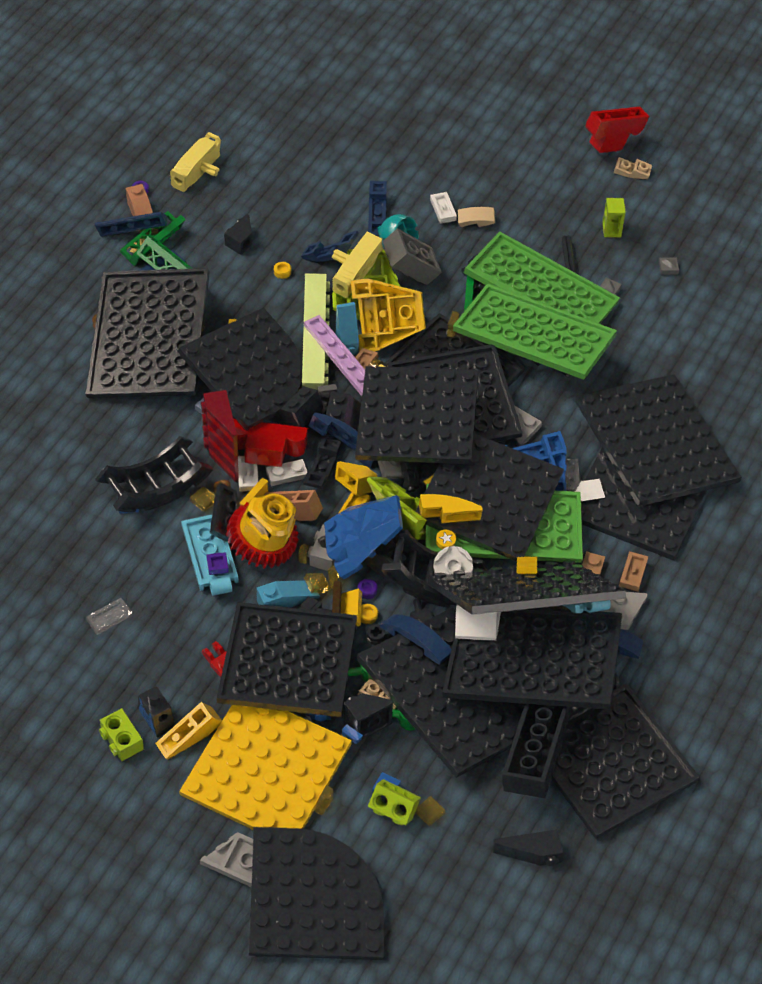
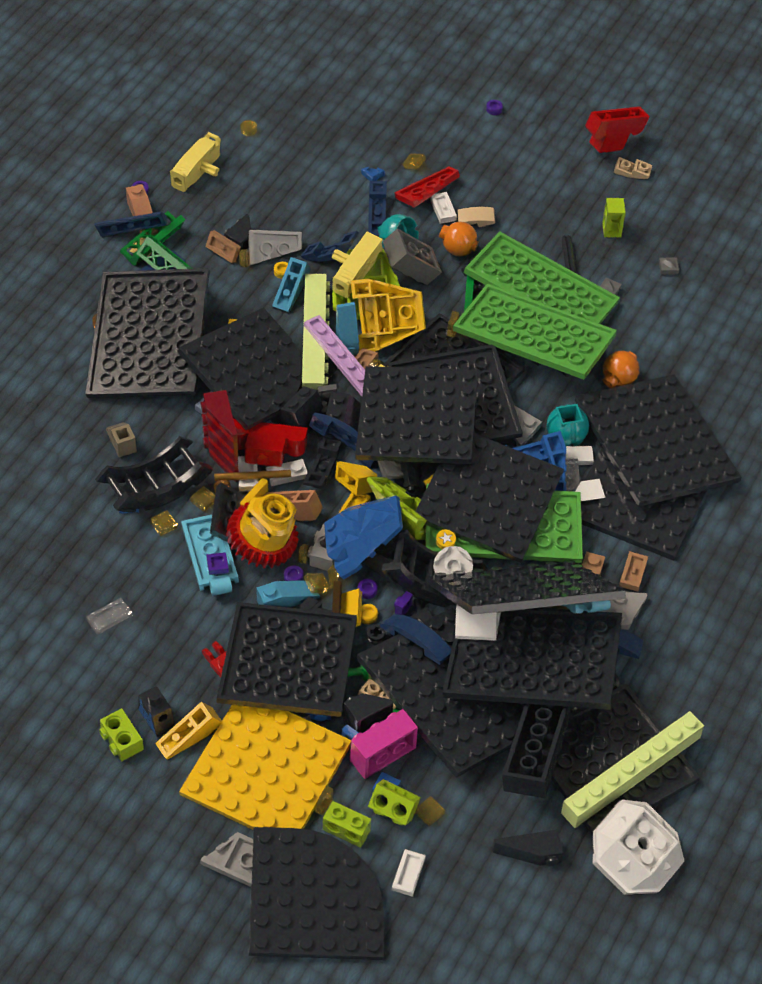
yellow slope [419,494,482,523] -> none
yellow tile [517,557,537,574] -> none
none -> dark tan slope [106,422,137,457]
none -> clear yellow plate [150,510,177,536]
none -> medium nougat plate [205,230,241,263]
none -> pearl gold bar [214,470,291,481]
none -> clear yellow tile [239,249,249,267]
none -> clear yellow tile [240,120,257,136]
none -> light grey wing [249,230,302,265]
none -> dark azure slope [272,257,311,312]
none -> dark purple tile [284,566,304,581]
none -> lime brick [323,801,371,848]
none -> dark pink brick [350,709,418,779]
none -> blue tile [361,167,385,181]
none -> white tile [392,849,426,897]
none -> dark purple plate [394,591,413,615]
none -> red wing [395,166,460,208]
none -> clear yellow tile [403,154,426,169]
none -> orange brick [439,222,479,257]
none -> dark purple tile [486,100,503,115]
none -> teal piece [546,404,589,446]
none -> yellowish green brick [561,711,704,828]
none -> white tile [566,446,594,465]
none -> white piece [593,800,684,895]
none -> orange brick [602,351,639,388]

